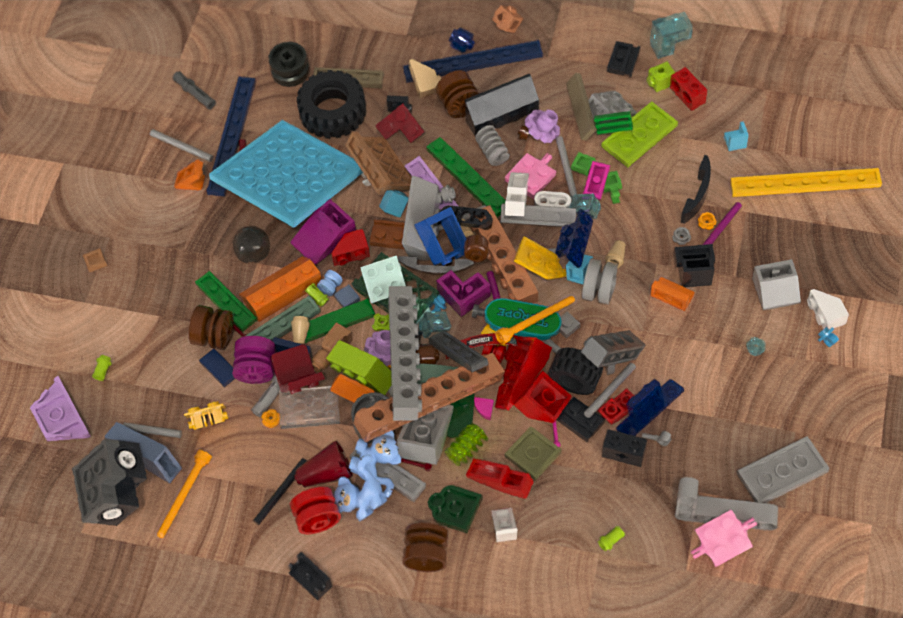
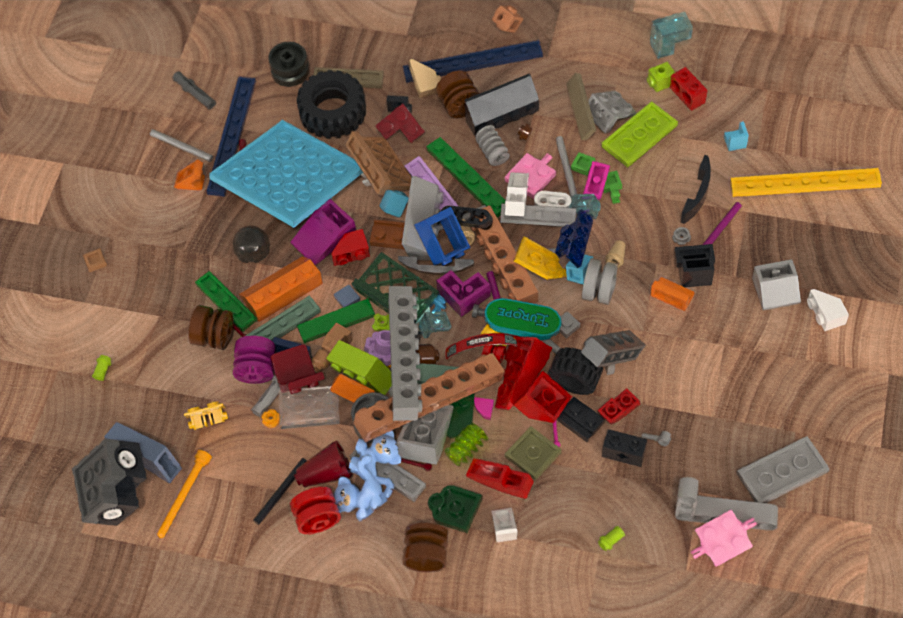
lavender wing [30,376,91,441] -> none
light grey bar [123,422,182,438] -> none
dark blue tile [199,349,235,387] -> none
black hinge [289,552,333,601] -> none
tan cone [291,316,310,345] -> none
lime pin [305,283,329,307] -> none
light blue wheel [317,270,343,296] -> none
light aqua hinge [360,256,406,304] -> none
dark grey tile [428,331,488,373] -> none
light grey plate [441,185,456,203] -> none
clear blue head [449,27,476,53] -> none
reddish brown head [464,235,489,263] -> none
light orange piece [495,296,575,345] -> none
lavender plant [525,110,560,143] -> none
light grey bar [584,363,636,418] -> none
green tile [594,111,633,134] -> none
black plate [607,41,641,77] -> none
clear blue bracket [616,379,684,436] -> none
light orange plate [698,212,716,230] -> none
clear light blue plate [746,337,766,356] -> none
dark azure plate [818,327,839,347] -> none

